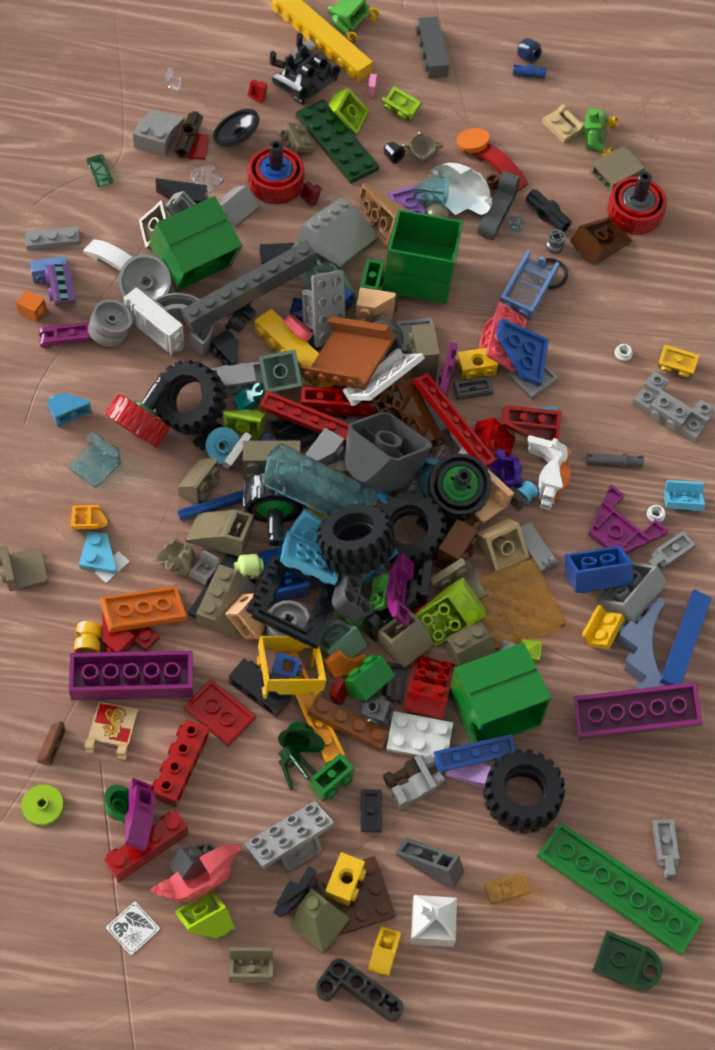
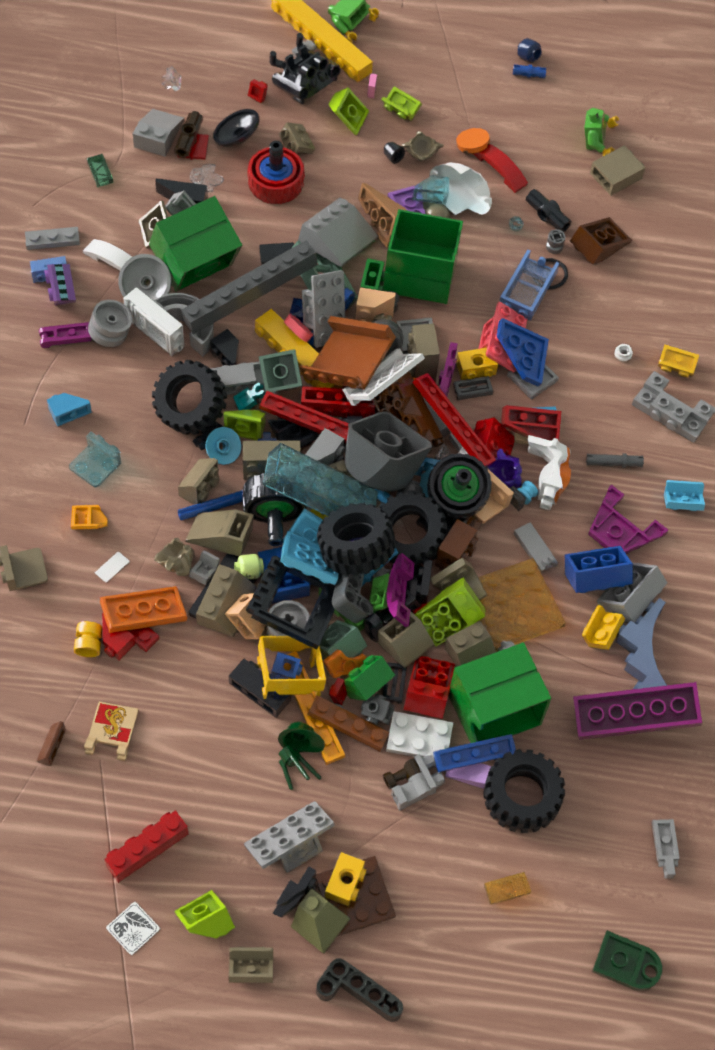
orange brick [16,290,47,322] -> none
lime plate [21,785,64,826] -> none
magenta brick [69,650,193,700] -> none
medium azure wing [79,531,117,574] -> none
green piece [104,784,129,824] -> none
red wheel [105,376,170,448] -> none
magenta slope [125,778,156,851] -> none
coral animal [150,843,242,903] -> none
red brick [151,719,209,808] -> none
dark grey slope [169,843,215,881] -> none
red tile [183,679,256,747] -> none
light grey slope [218,185,259,228] -> none
white tile [222,432,252,469] -> none
black hips [224,302,257,332] -> none
dark green plate [296,99,379,184] -> none
dark red tile [300,181,322,207] -> none
green brick [309,753,354,802] -> none
black plate [360,789,382,832] -> none
yellow slope [368,926,402,976] -> none
dark grey slope [396,838,465,888] -> none
white piece [410,895,457,947] -> none
dark grey brick [415,16,449,78] -> none
dark grey beam [477,171,520,240] -> none
tan slope [477,518,530,573] -> none
reddish brown plate [486,174,500,190] -> none
lime tile [521,639,542,662] -> none
green plate [537,822,704,956] -> none
tan plate [542,104,585,143] -> none
red wheel [607,172,667,235] -> none
white plate [646,505,666,523] -> none
light grey hinge [648,531,696,568] -> none
blue tile [660,589,712,685] -> none

